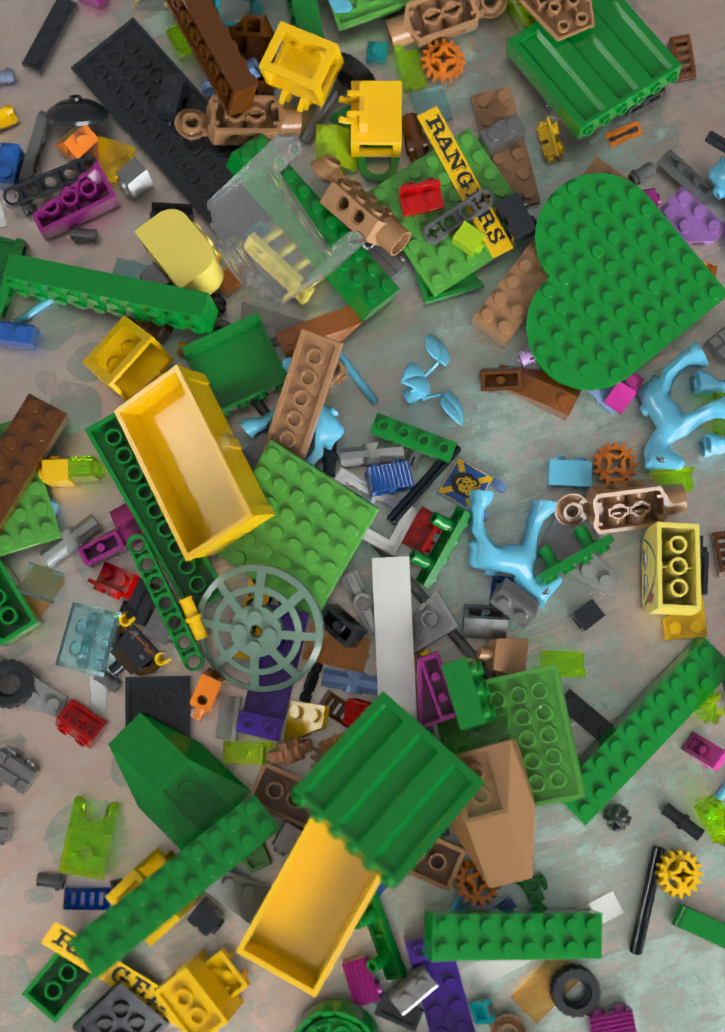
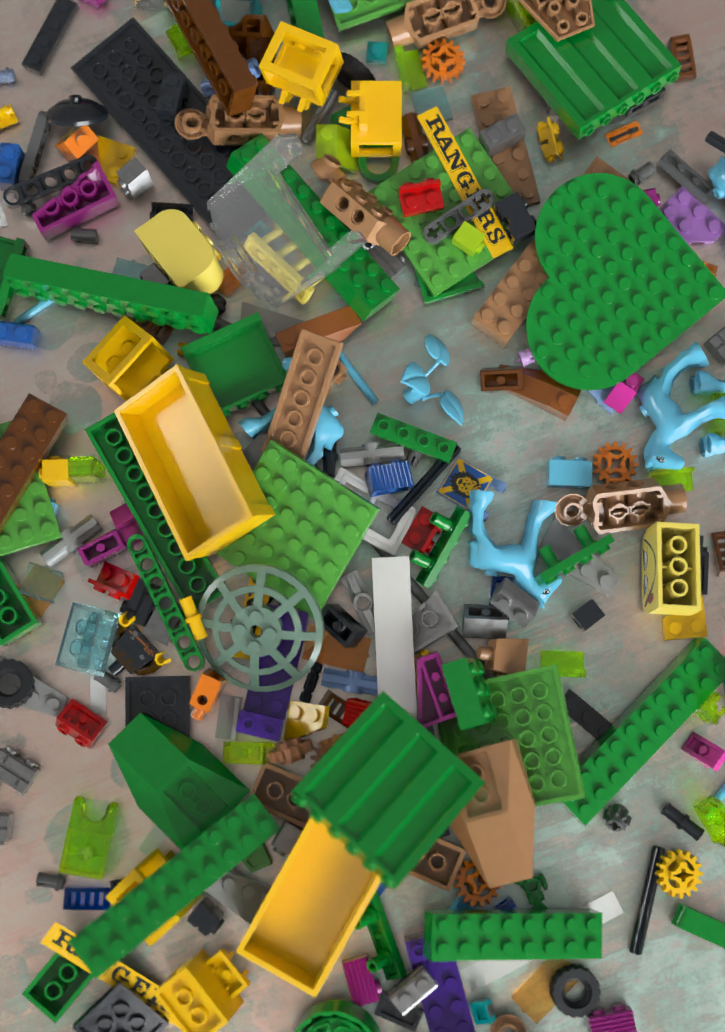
none -> white sticker [138,825,166,856]

